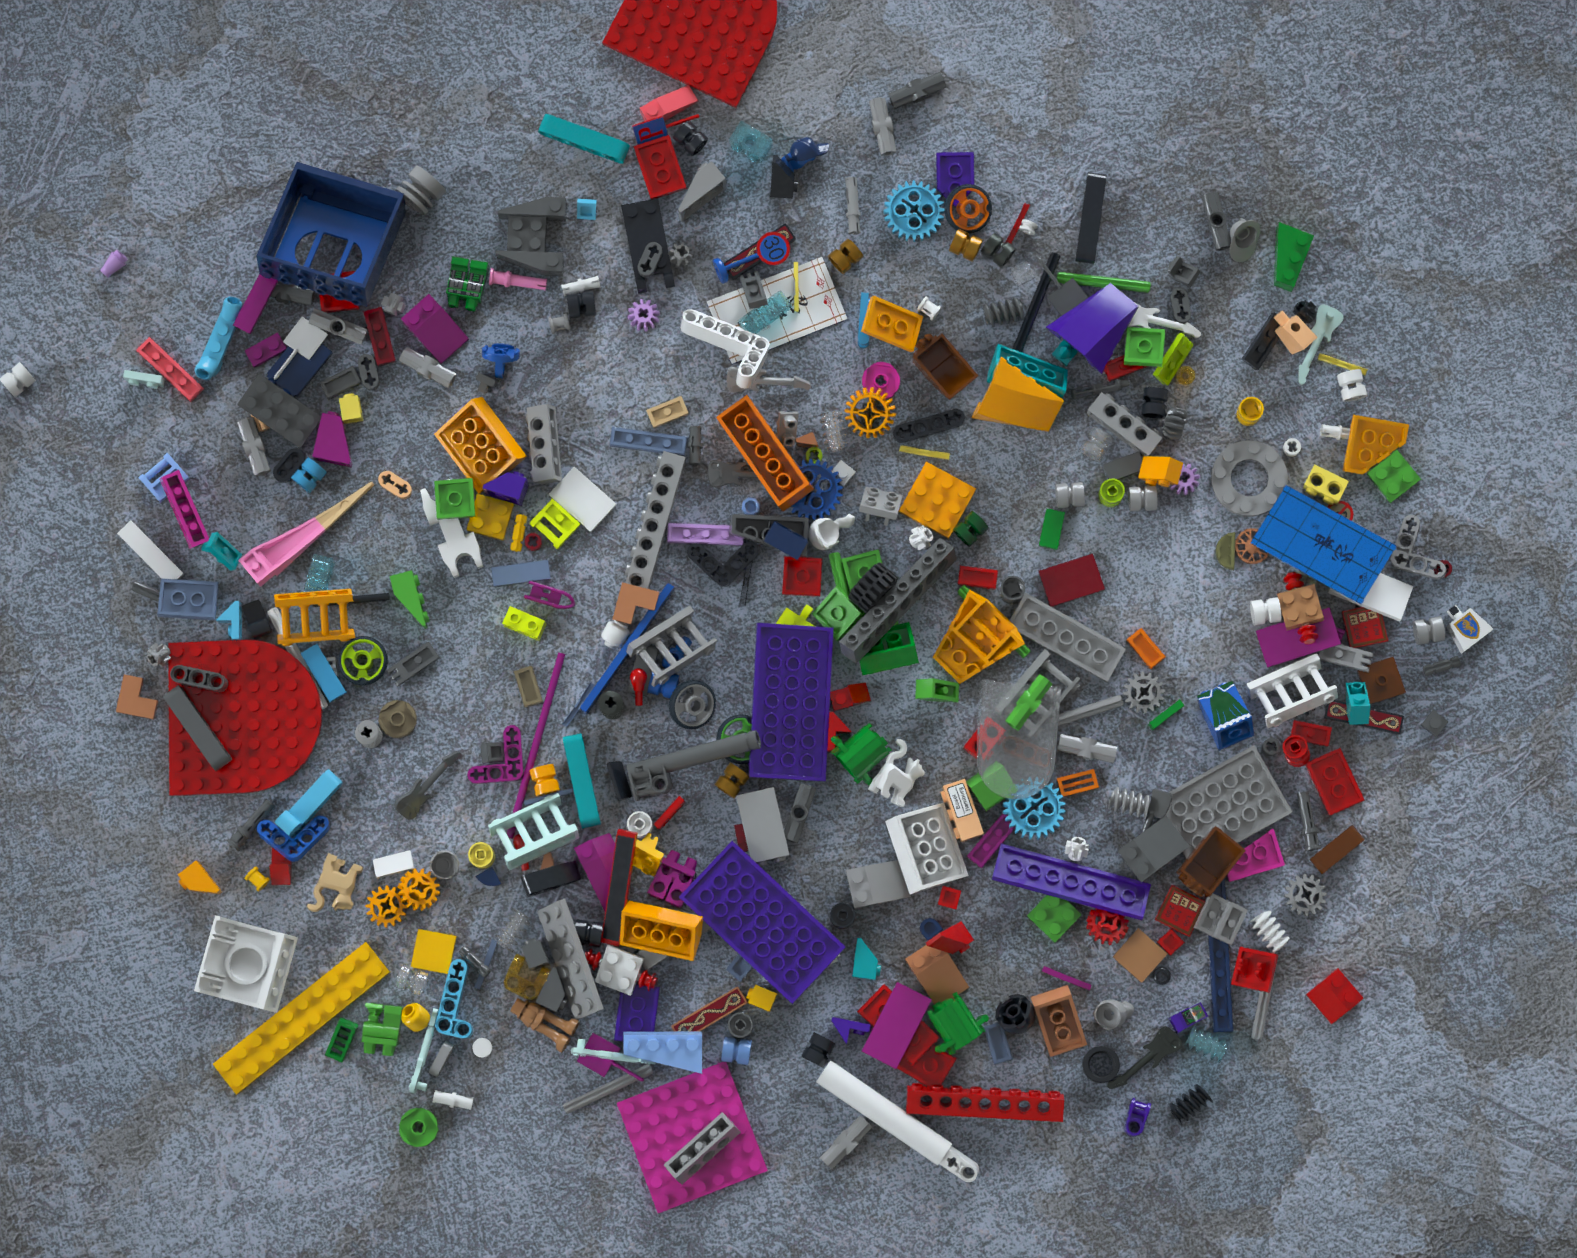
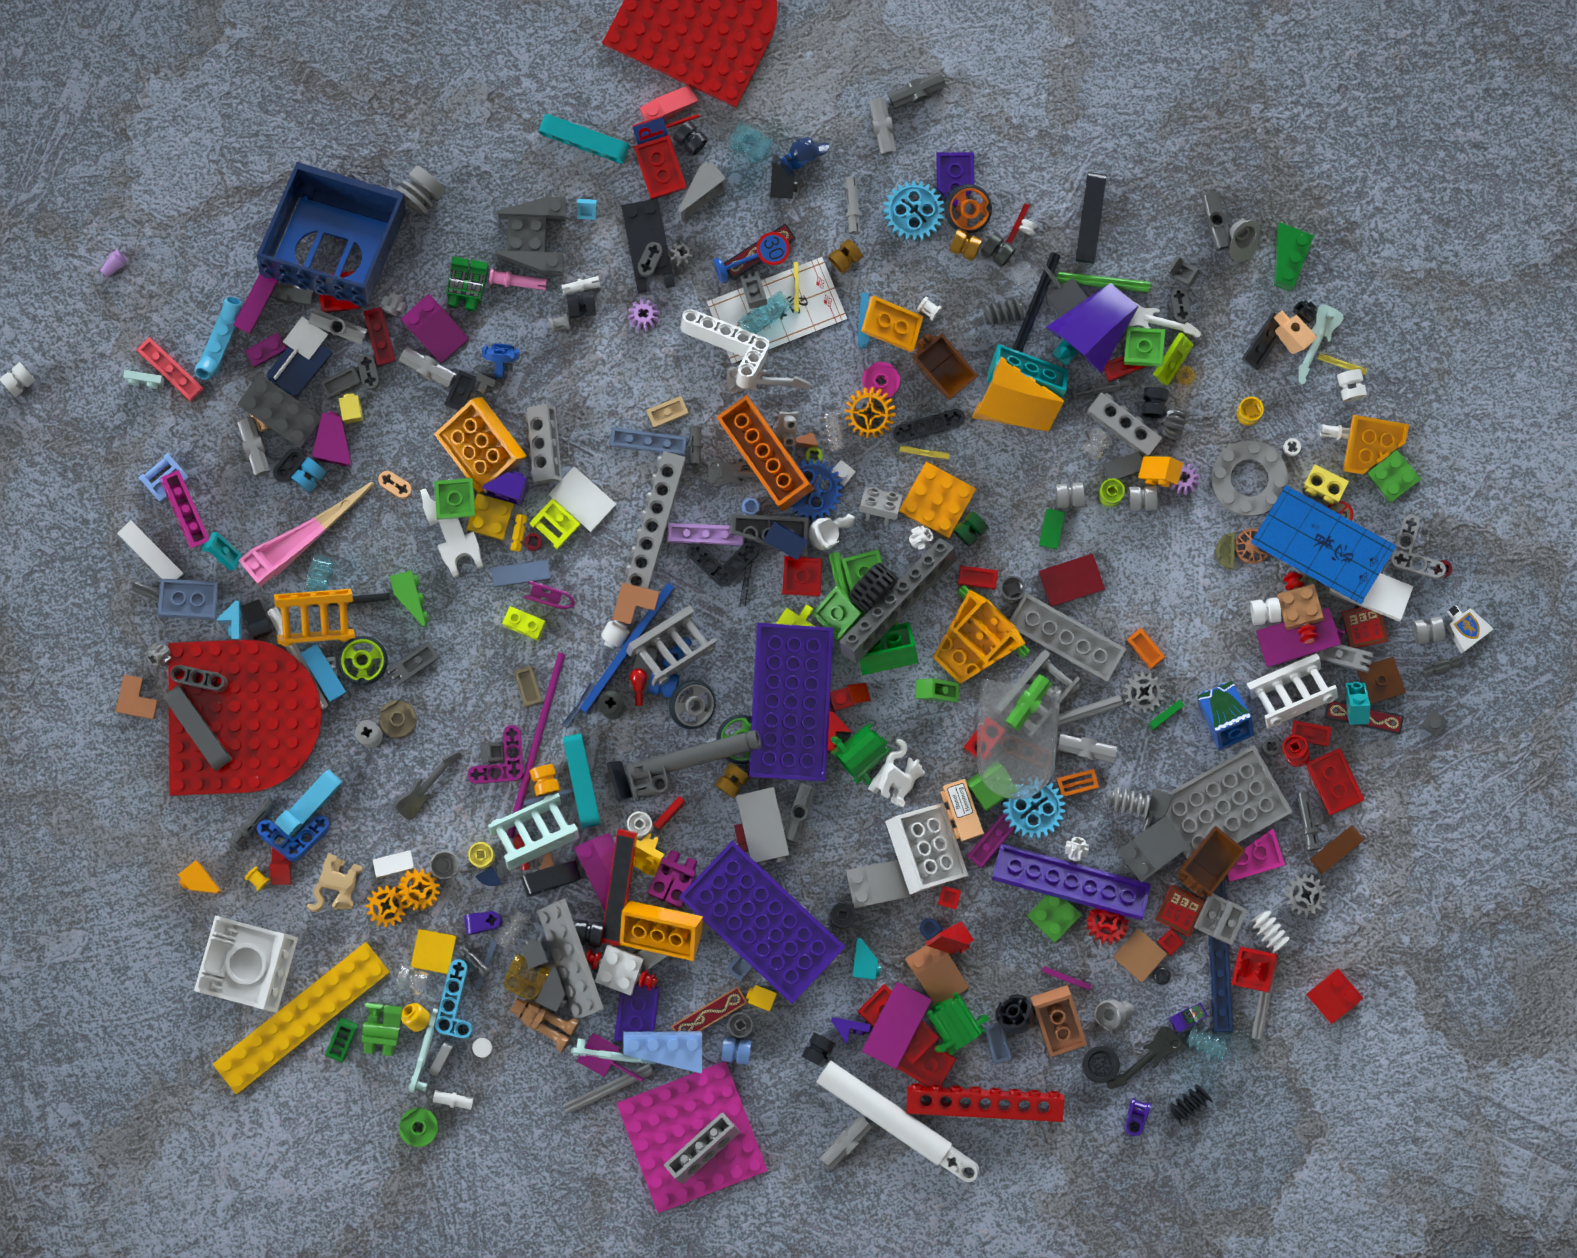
none -> black plate [444,370,477,411]
none -> dark purple piece [464,911,503,935]

